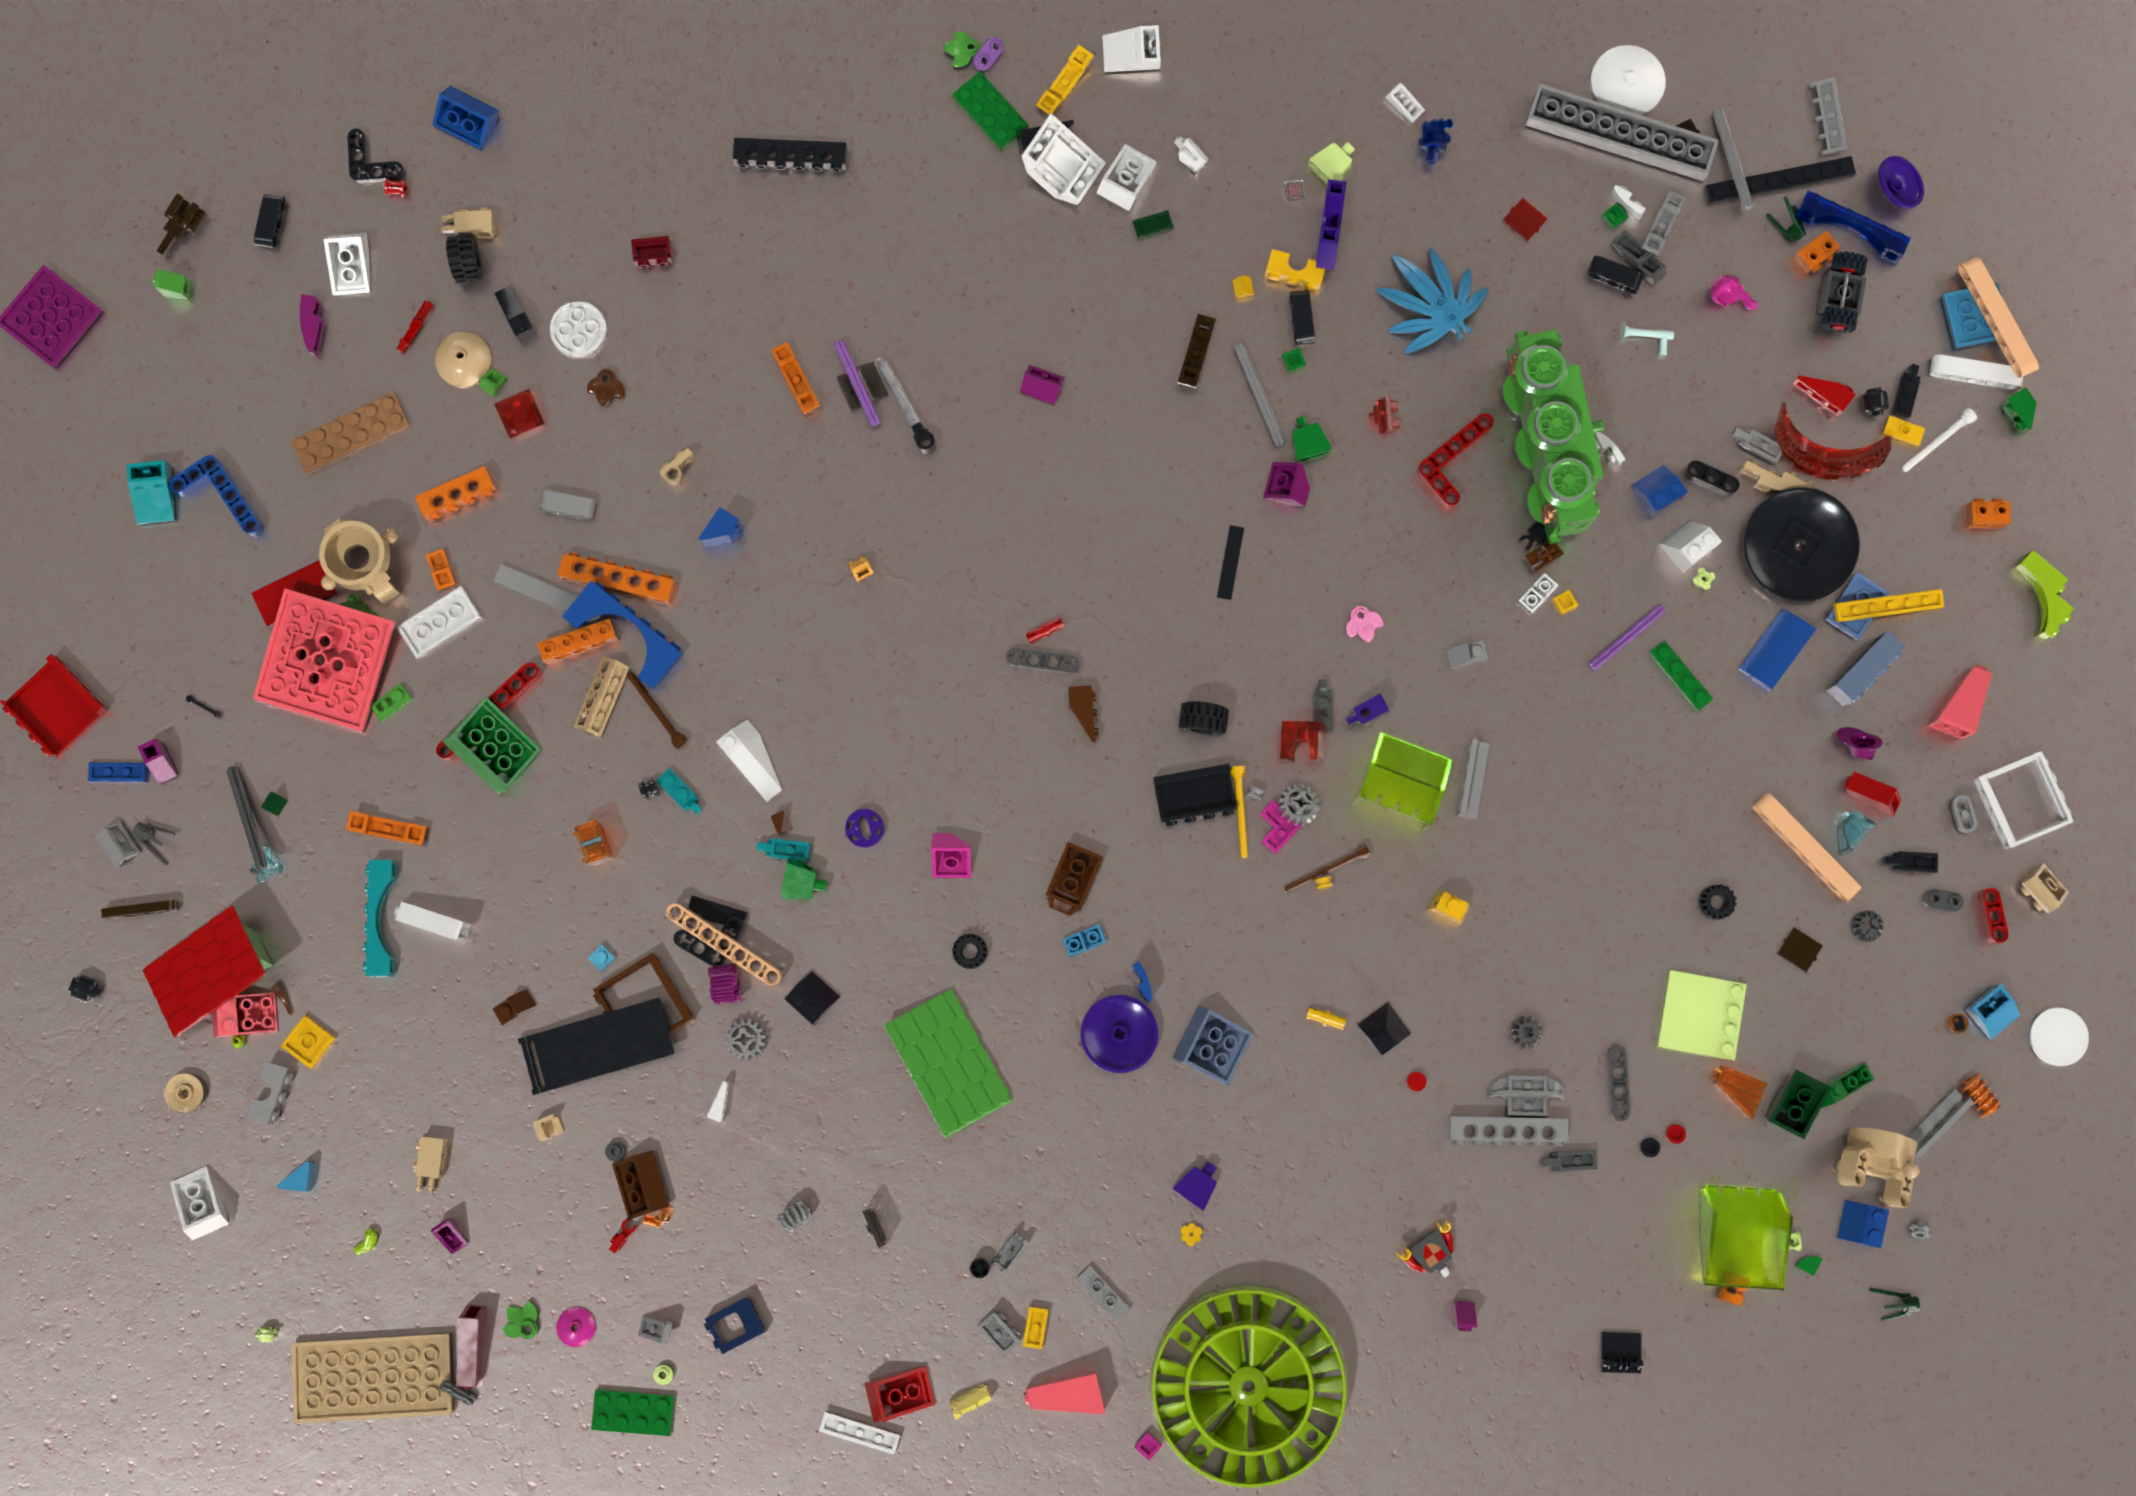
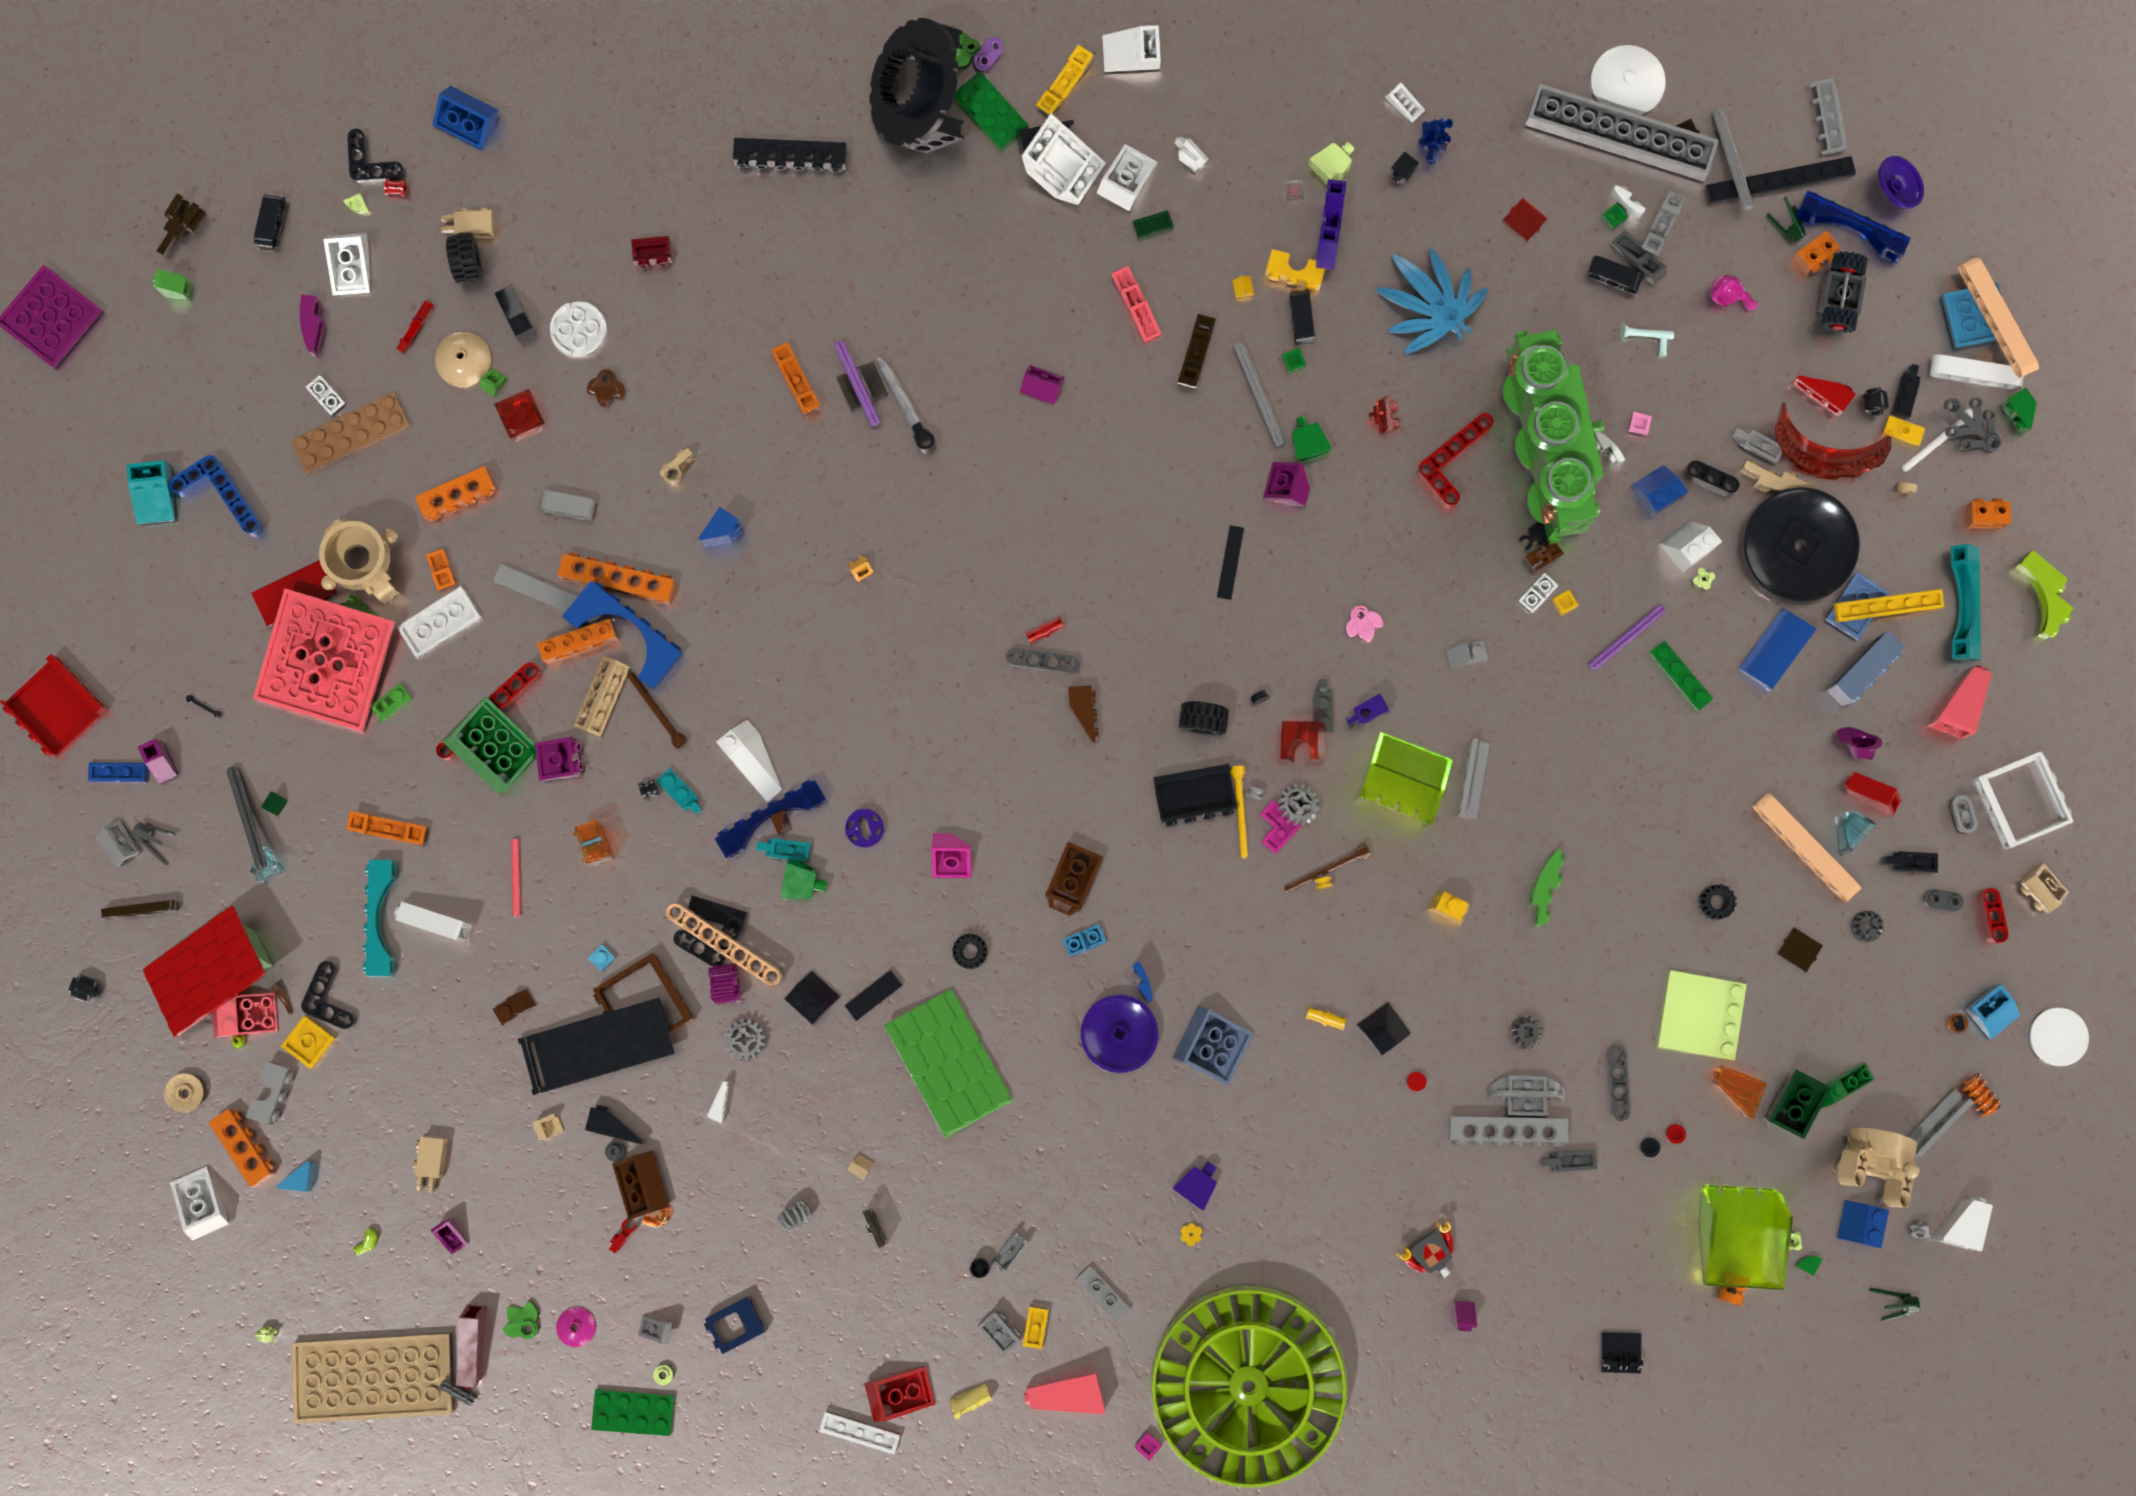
none -> orange brick [208,1109,275,1187]
none -> black beam [301,961,356,1030]
none -> white slope [306,375,345,415]
none -> yellowish green tile [343,193,369,213]
none -> coral bar [511,839,521,916]
none -> magenta plate [535,737,583,781]
none -> black slope [585,1105,645,1144]
none -> clear blue arch [714,780,828,860]
none -> black tile [845,970,903,1021]
none -> tan slope [848,1153,874,1180]
none -> black piece [869,18,964,153]
none -> coral slope [1111,266,1162,343]
none -> black tile [1250,690,1270,706]
none -> black brick [1389,151,1419,185]
none -> bright green slope [1529,849,1564,927]
none -> bright pink plate [1628,412,1652,436]
none -> tan tile [1897,482,1918,493]
none -> white slope [1932,1196,1993,1252]
none -> dark grey plant [1943,397,2002,452]
none -> teal arch [1951,544,1981,662]

